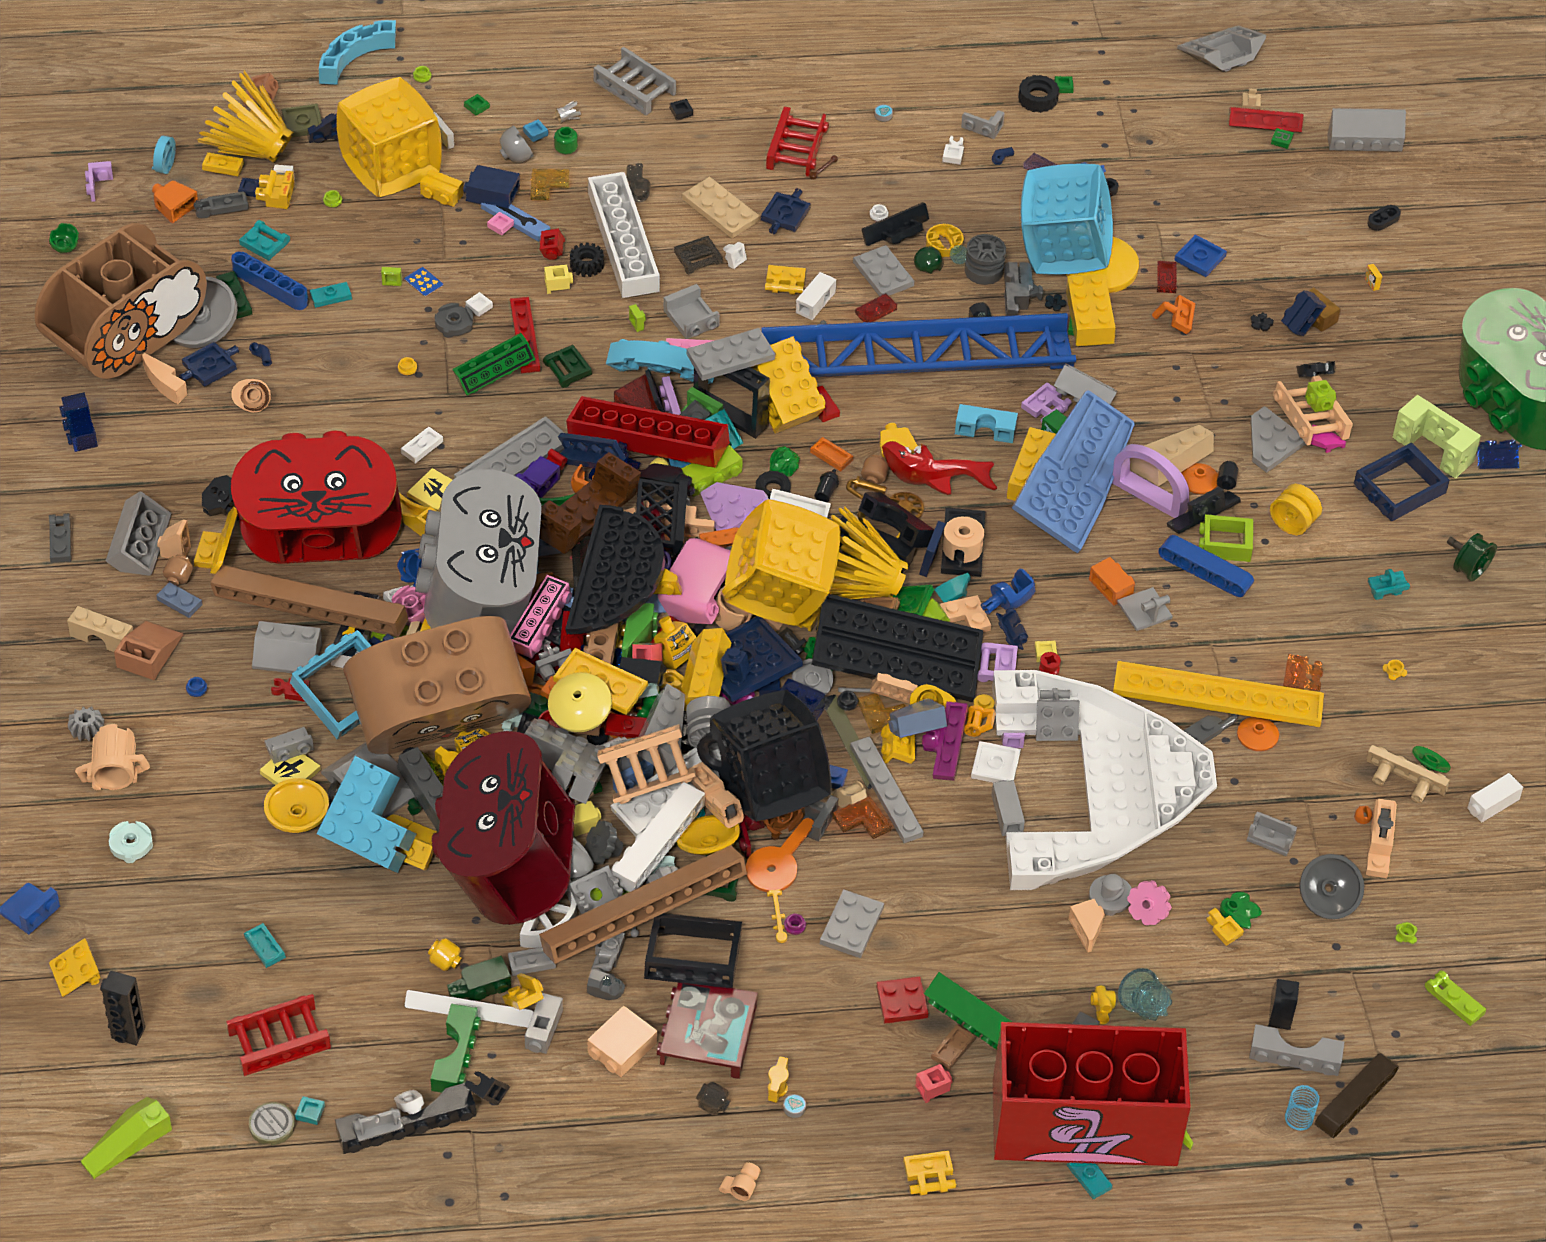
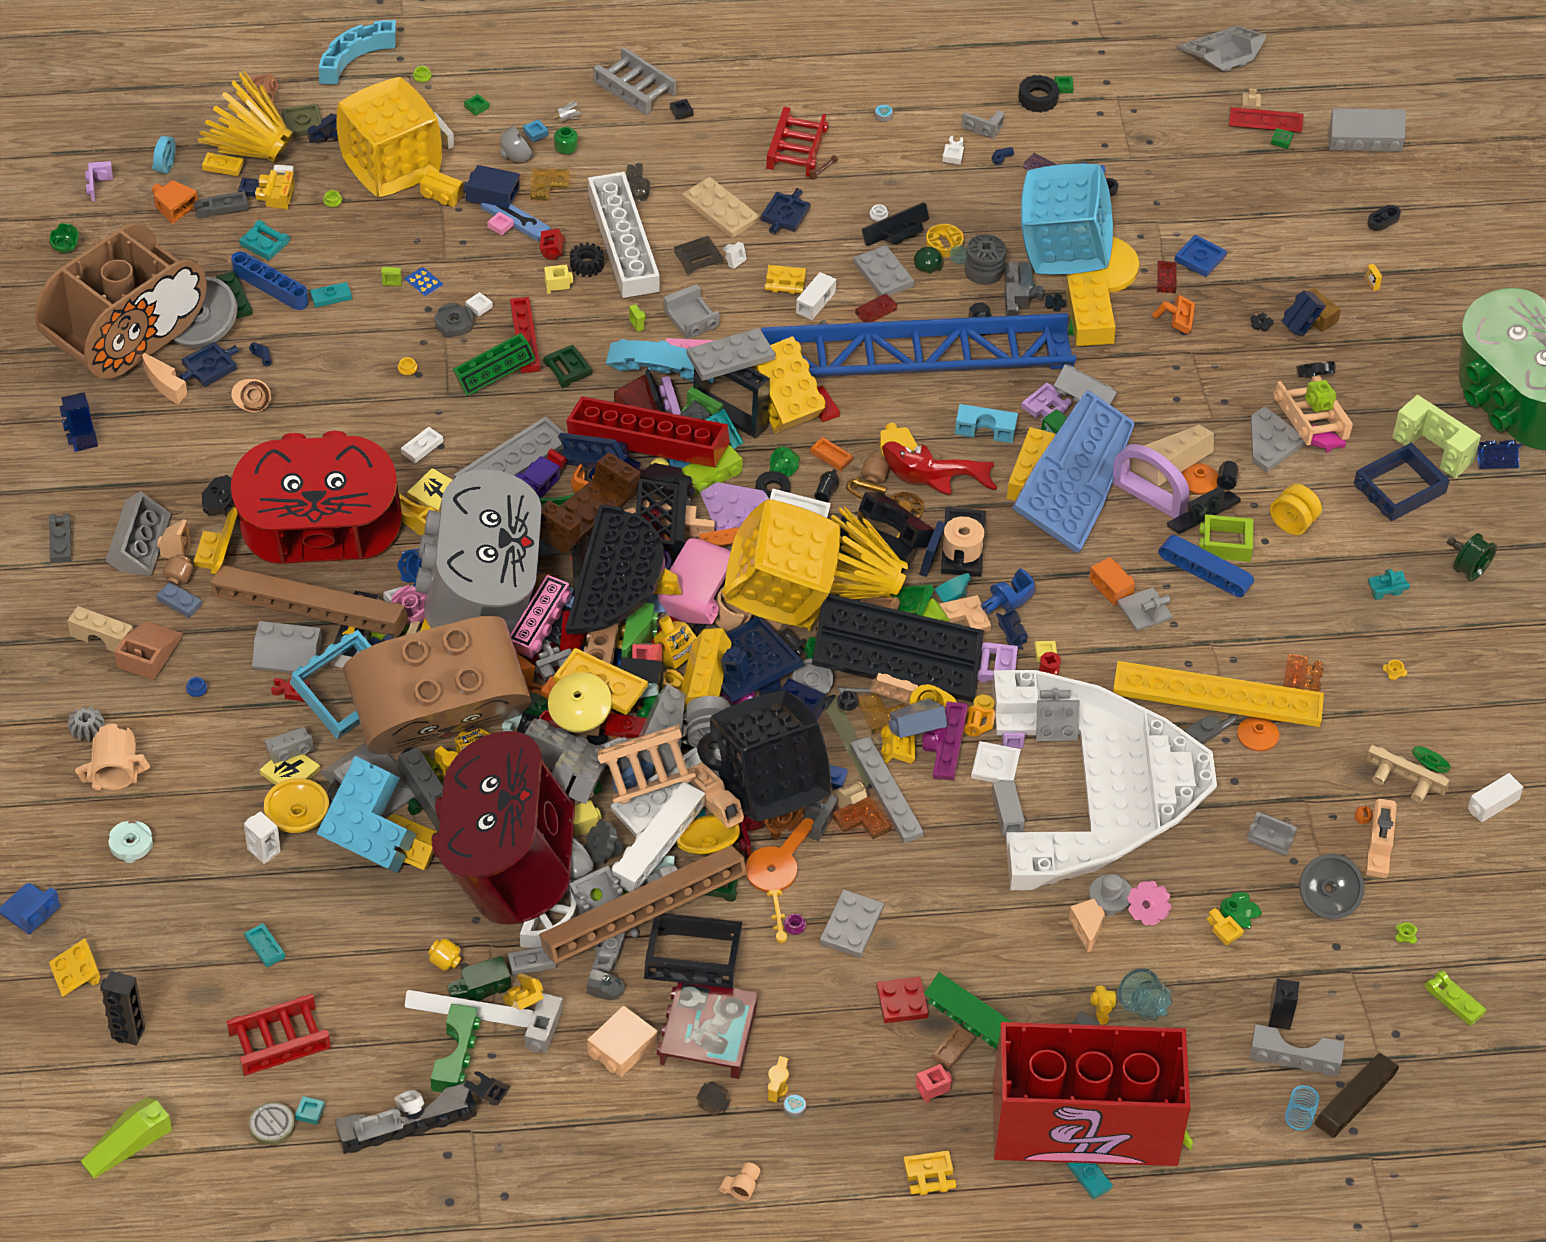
none -> white brick [244,811,281,864]

